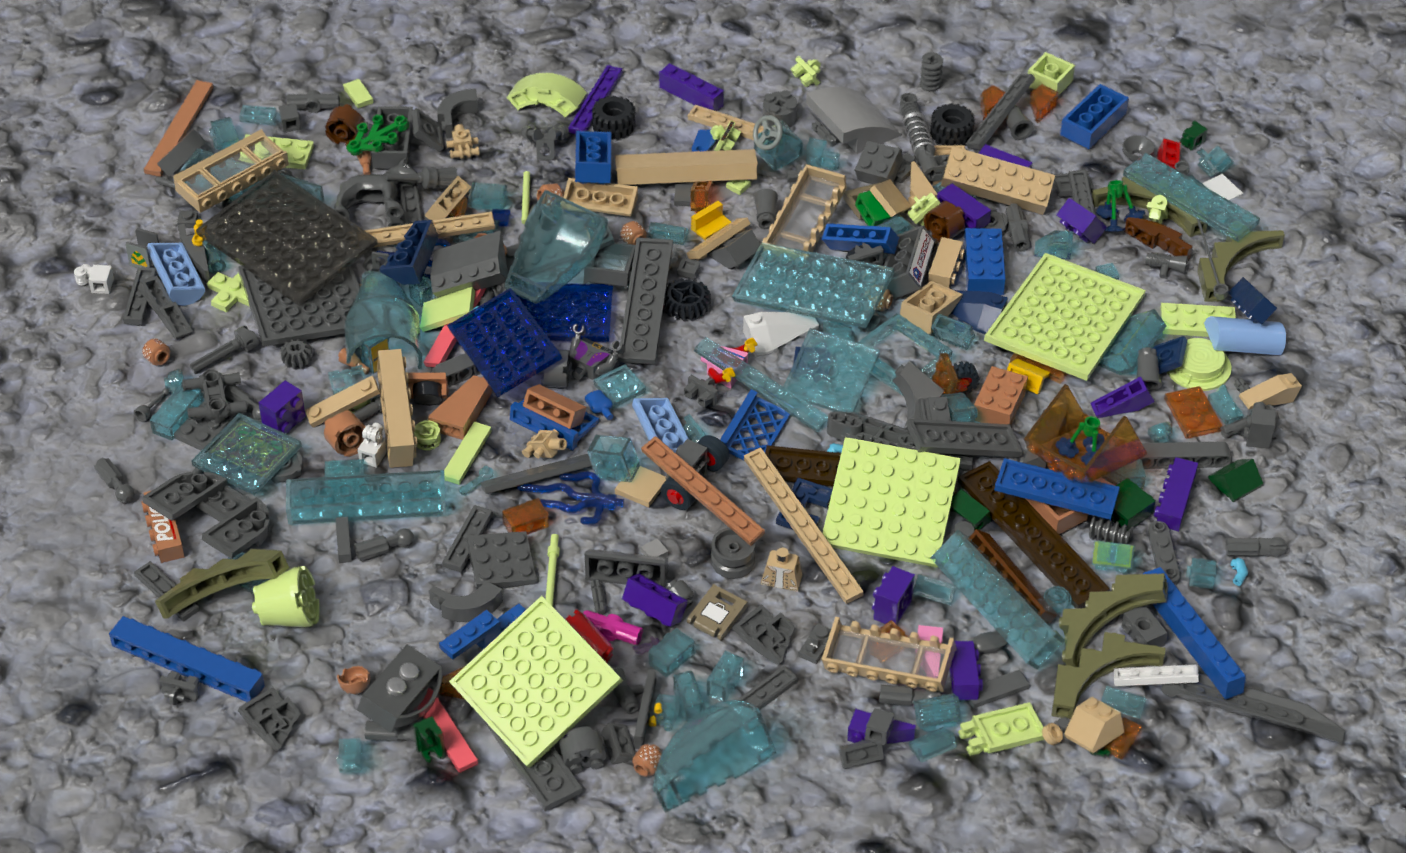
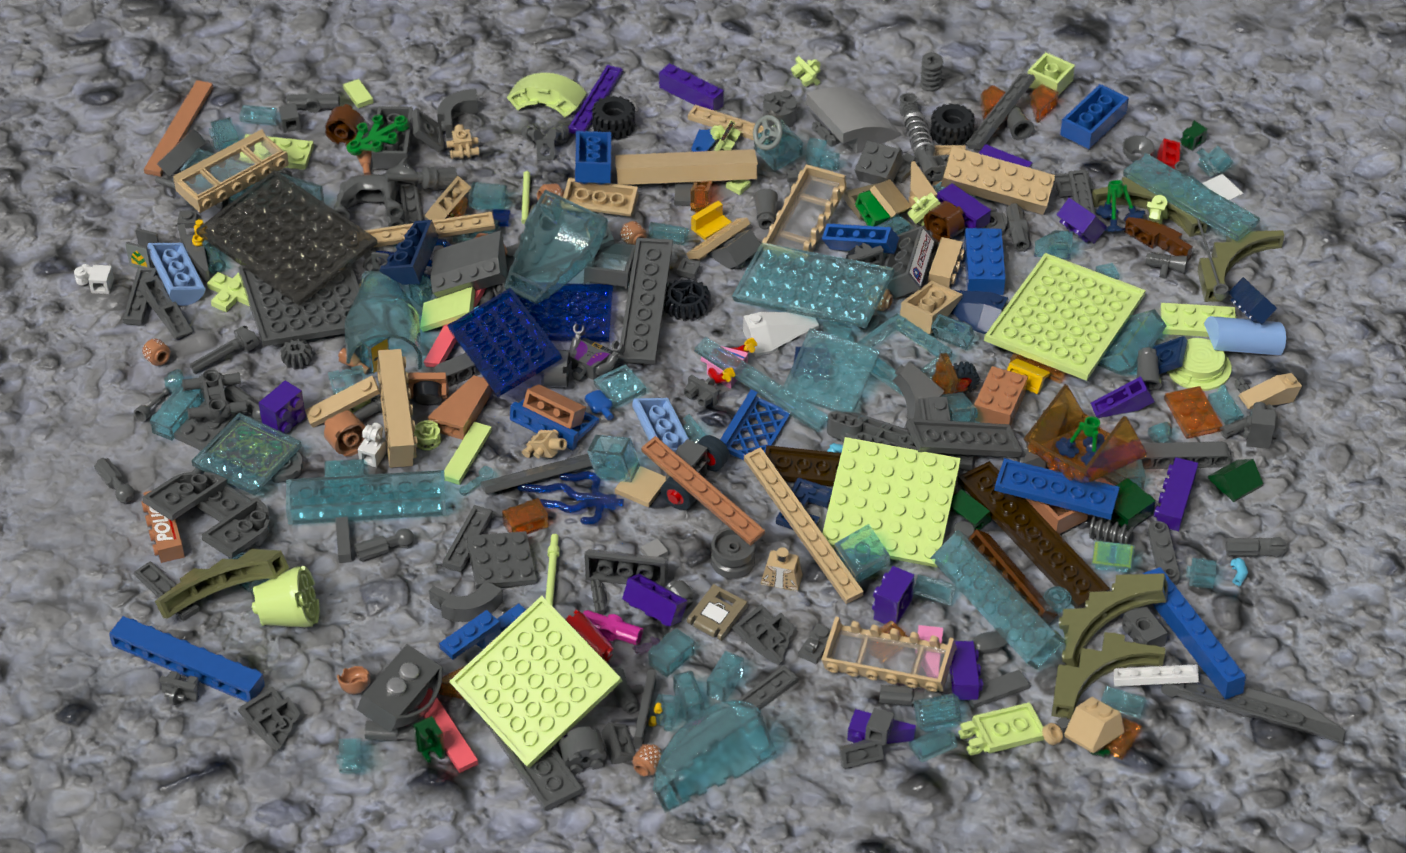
none -> clear light blue brick [834,524,890,583]

